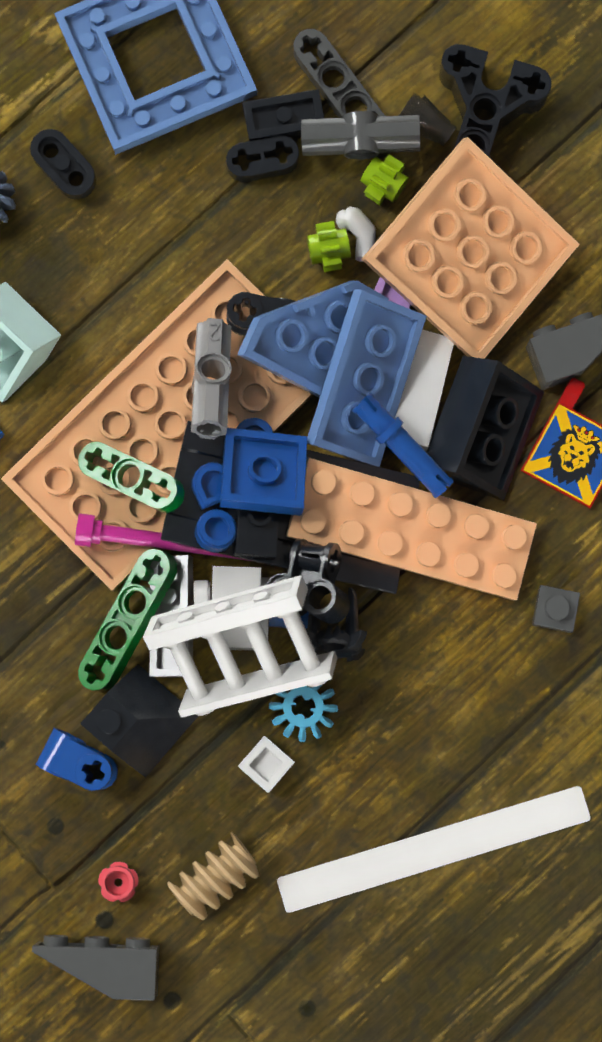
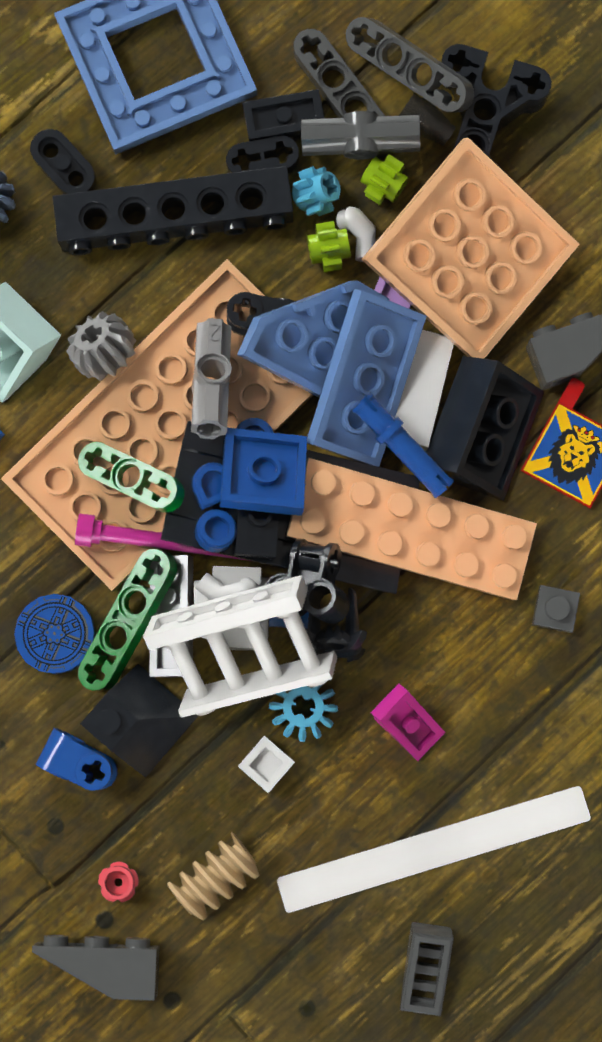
none -> blue tile [14,594,96,674]
none -> black brick [52,166,293,255]
none -> light grey gear [66,311,136,381]
none -> white arm [195,572,258,600]
none -> medium azure gear [292,166,341,216]
none -> dark grey beam [346,17,474,113]
none -> dark pink slope [371,684,445,761]
none -> dark grey slope [400,922,454,1016]

